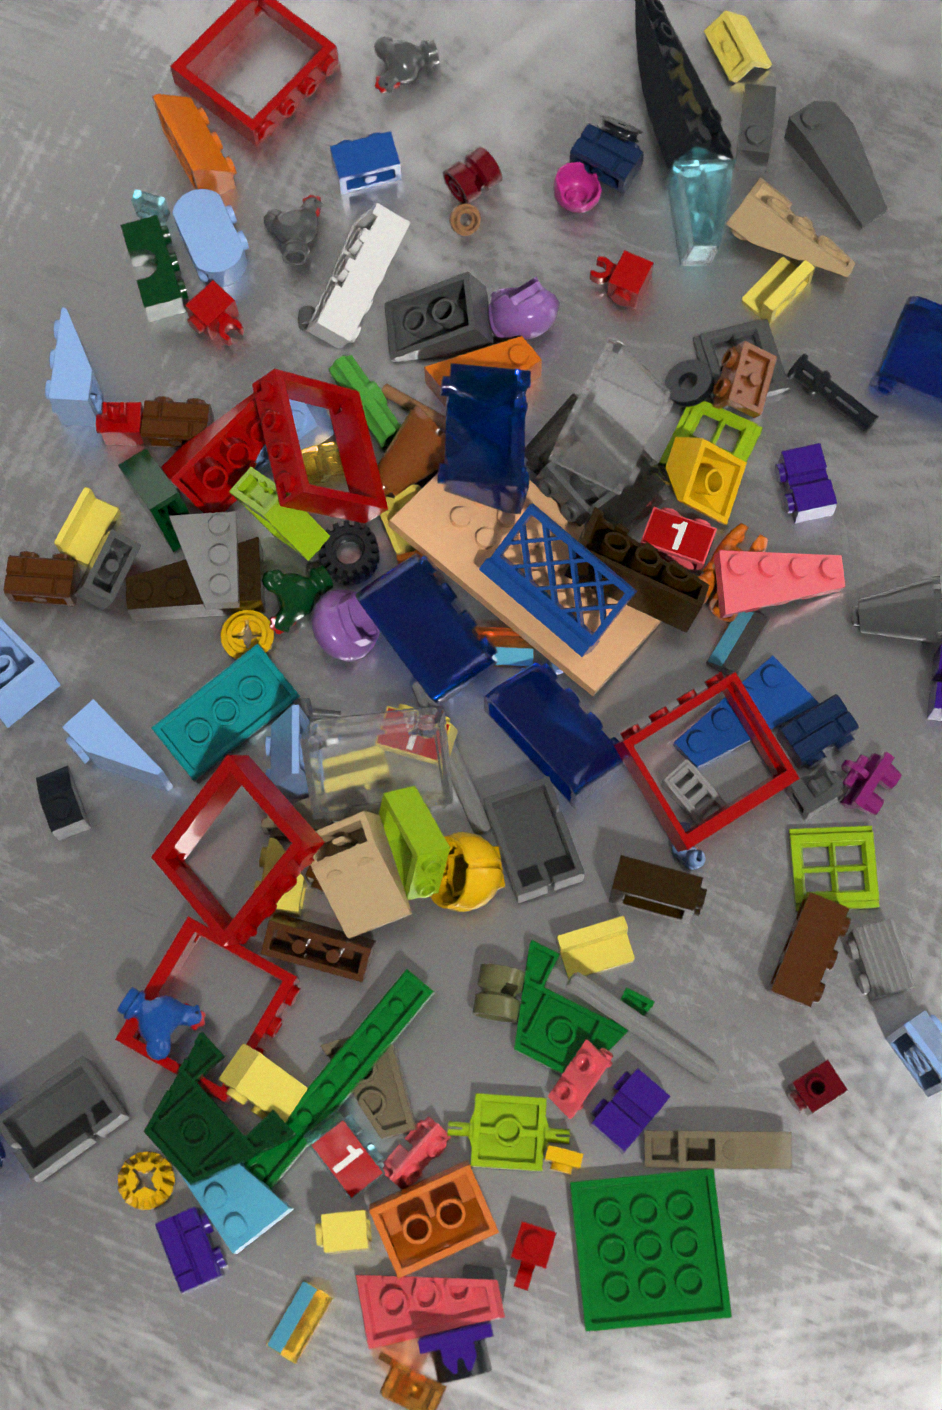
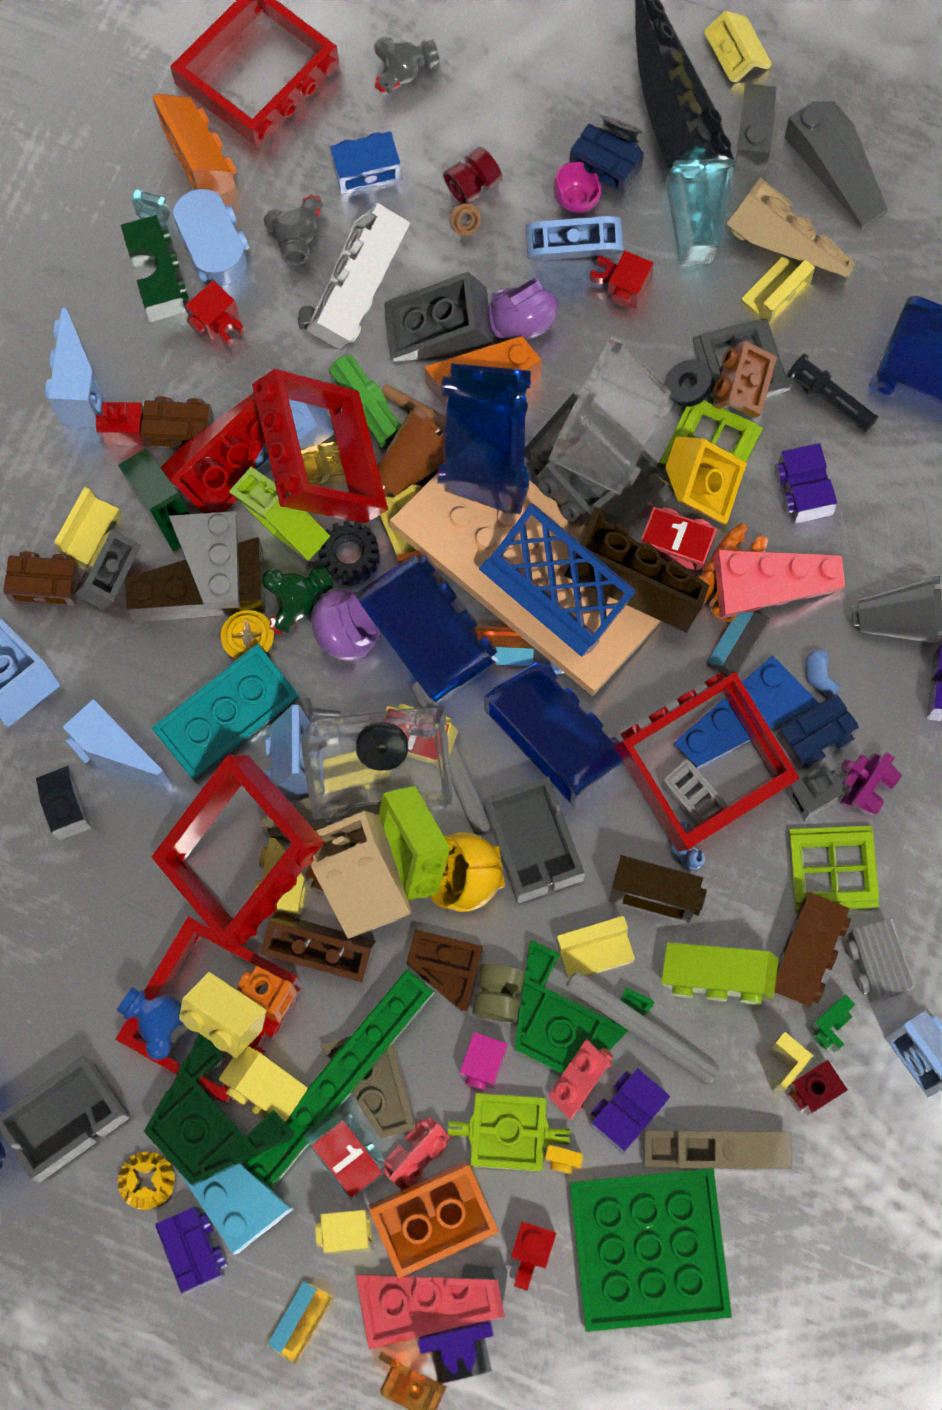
none -> light yellow brick [179,972,267,1058]
none -> orange brick [237,966,297,1023]
none -> black piece [356,722,408,771]
none -> reddish brown wing [406,929,483,1013]
none -> dark pink brick [460,1032,508,1091]
none -> light blue brick [525,216,623,261]
none -> lime brick [661,942,779,1005]
none -> light yellow panel [768,1032,814,1095]
none -> medium blue arm [806,649,842,698]
none -> green bracket [810,994,856,1053]

